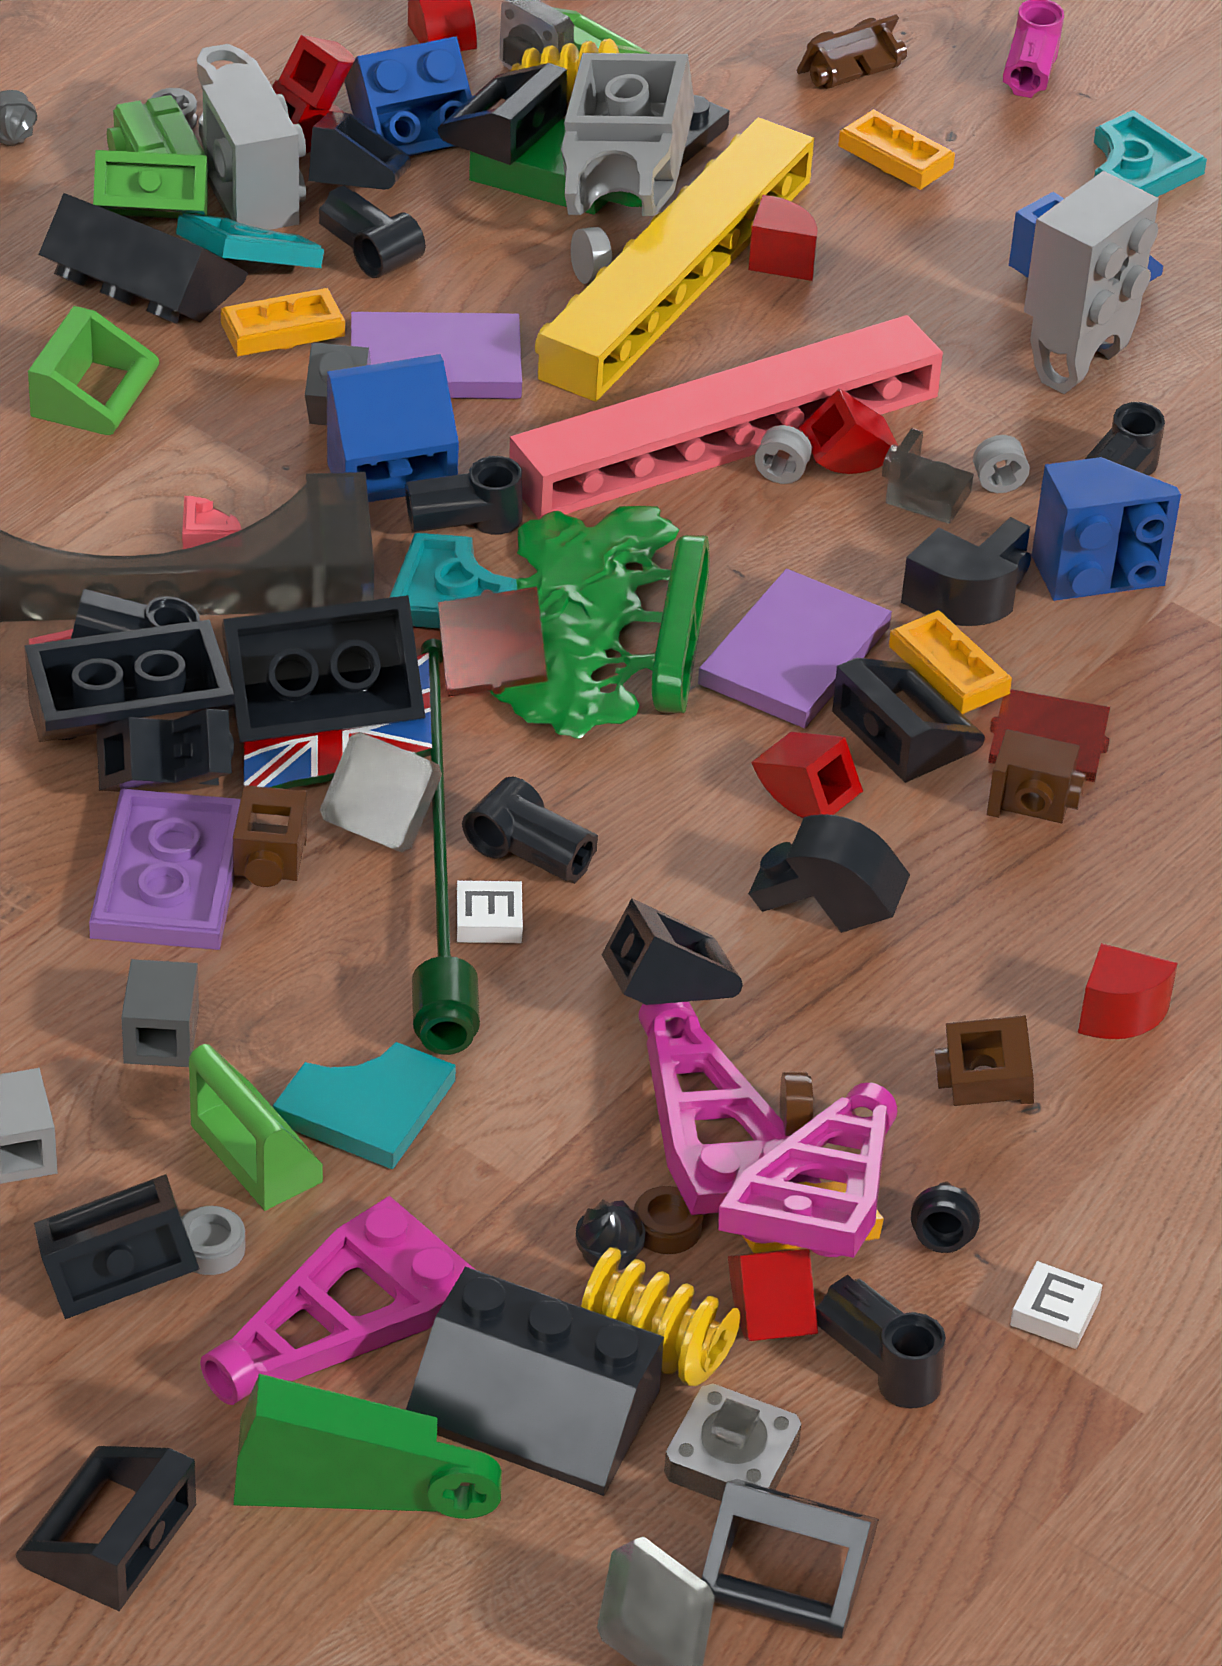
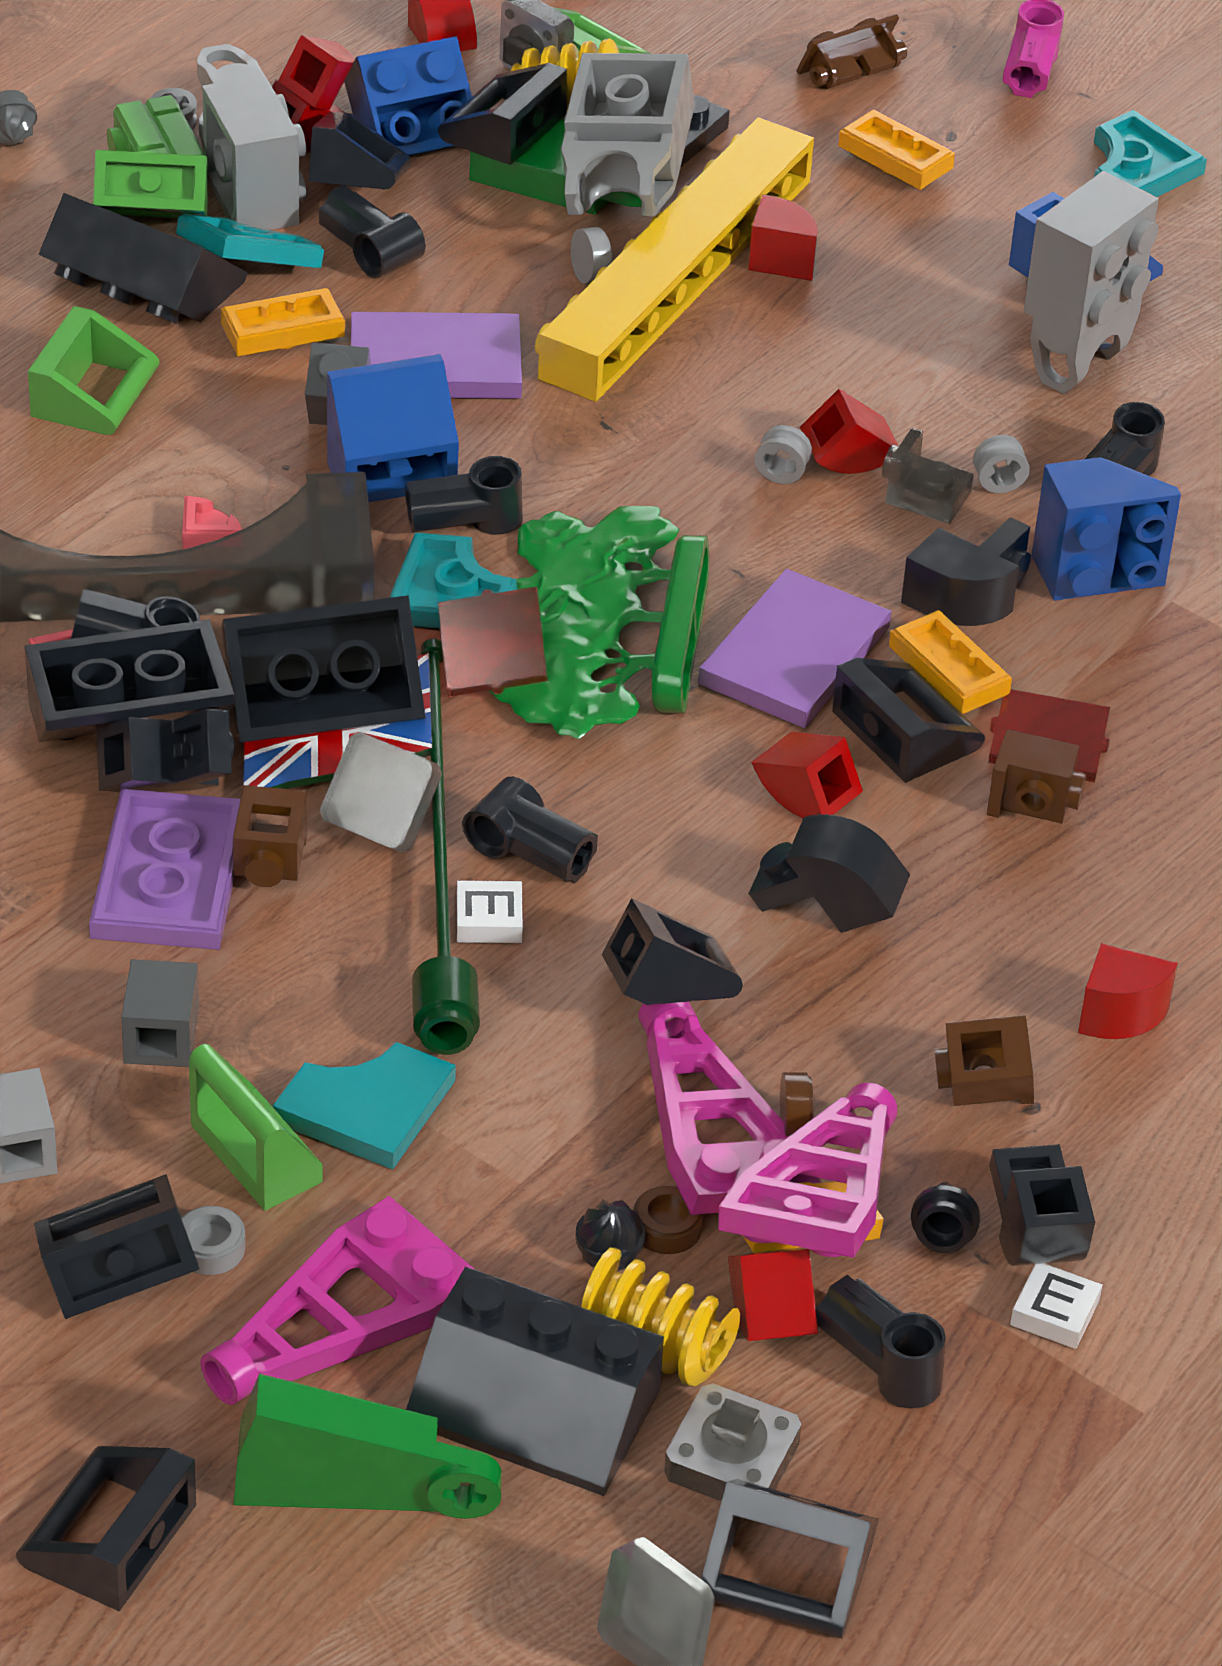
coral brick [509,315,943,519] -> none
none -> black brick [989,1144,1096,1266]

